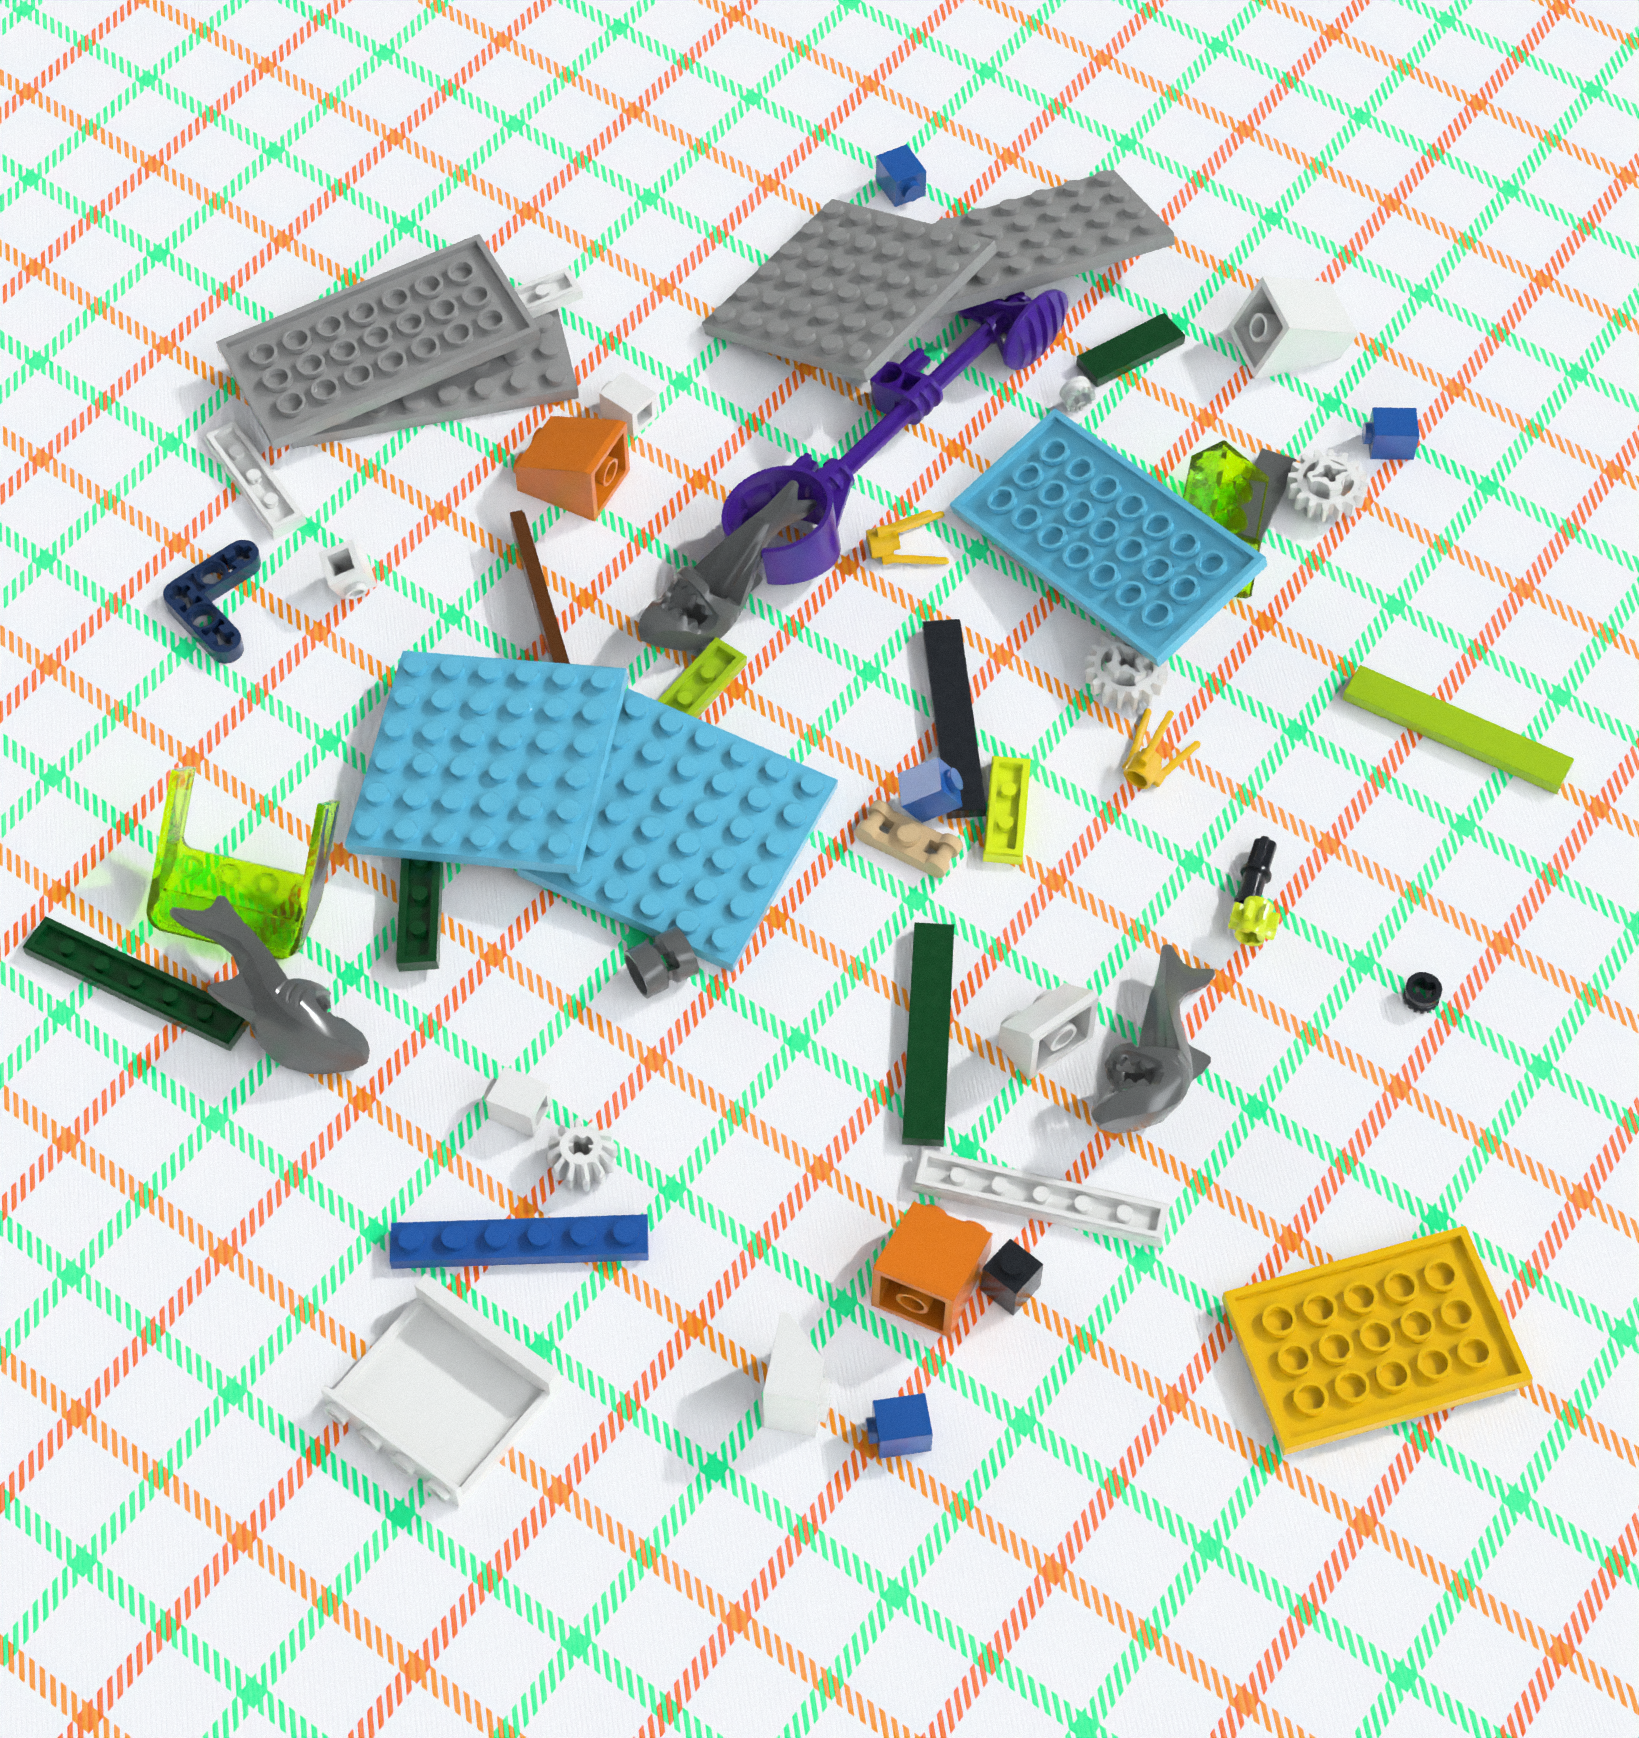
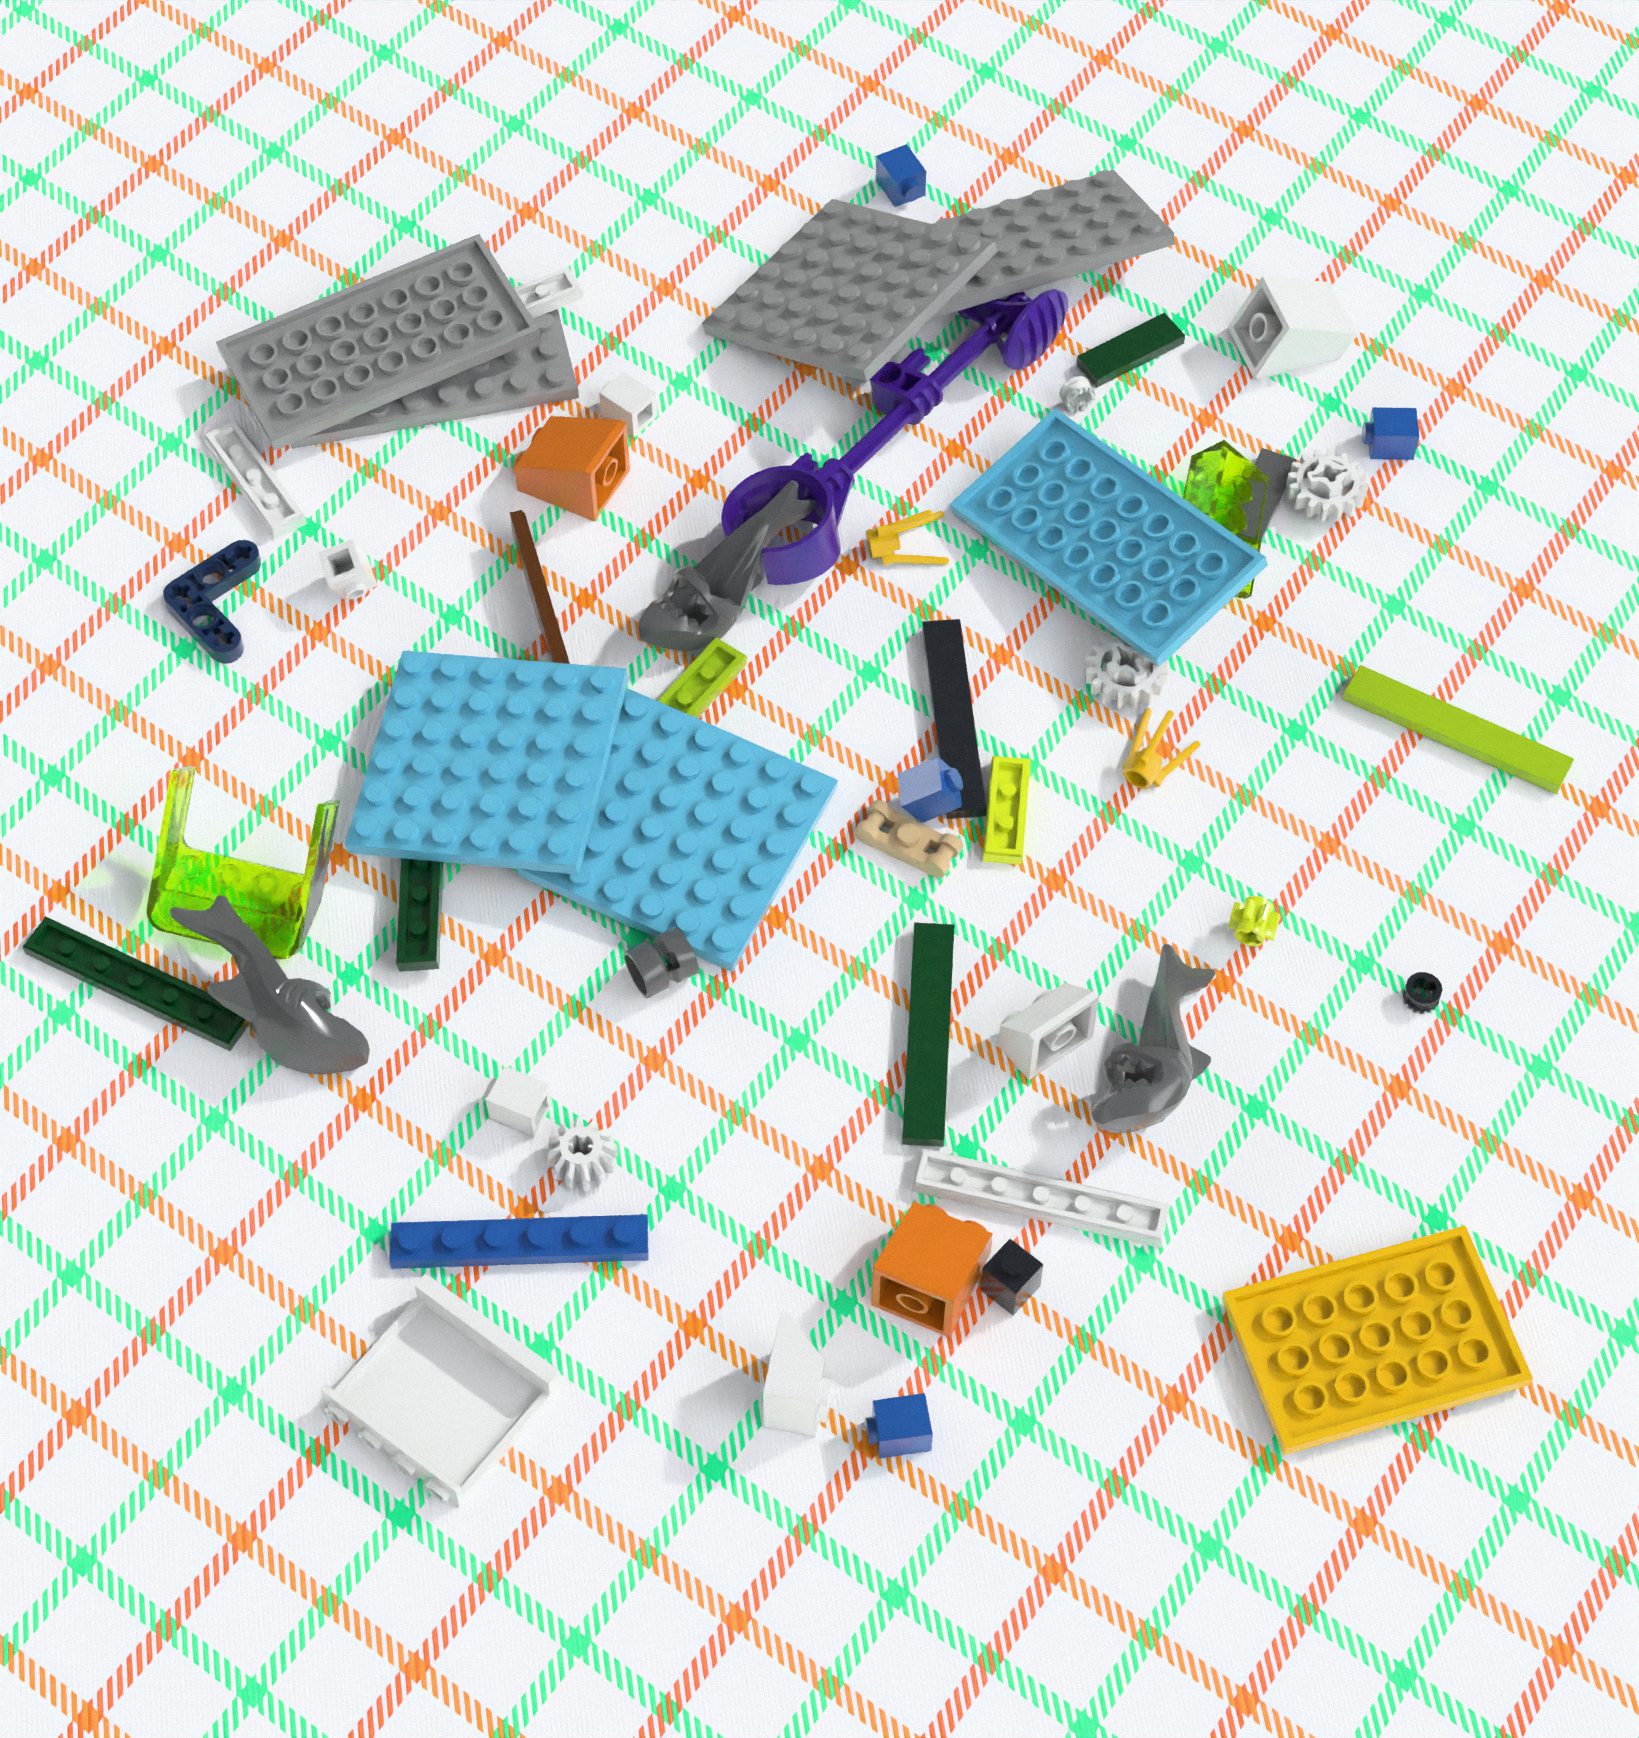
black axle [1234,836,1277,904] -> none

